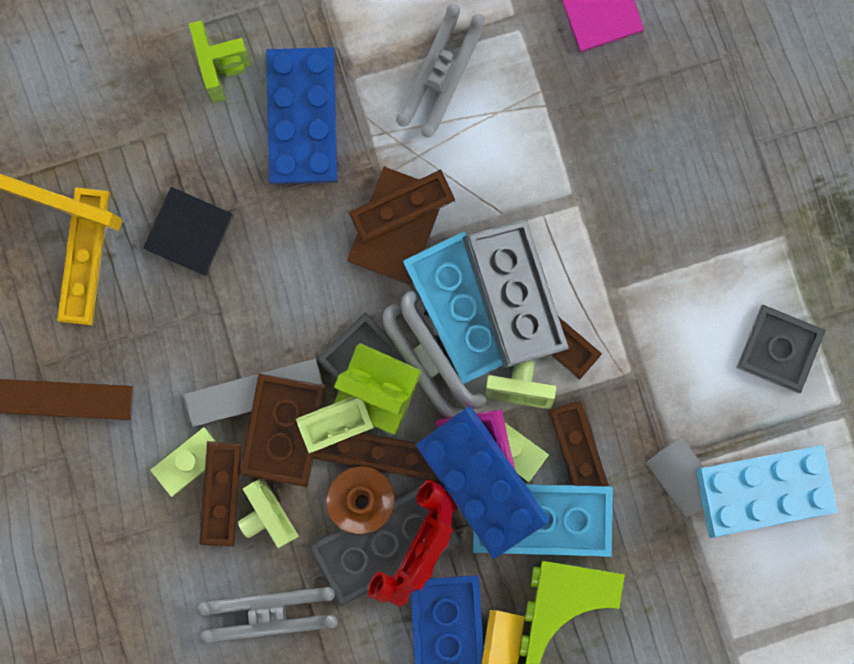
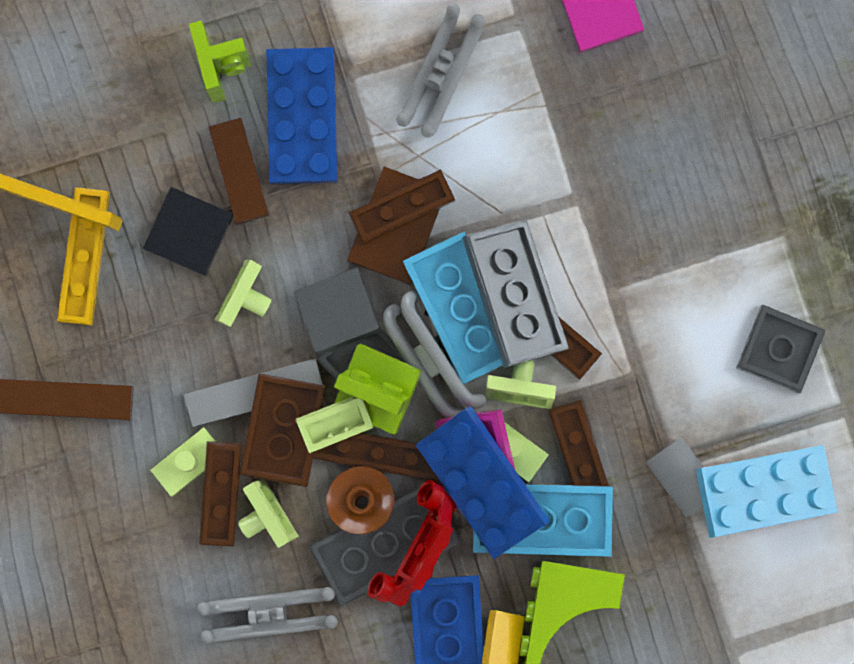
none -> reddish brown tile [209,118,269,225]
none -> yellowish green tile [214,260,271,327]
none -> dark grey tile [294,267,381,356]

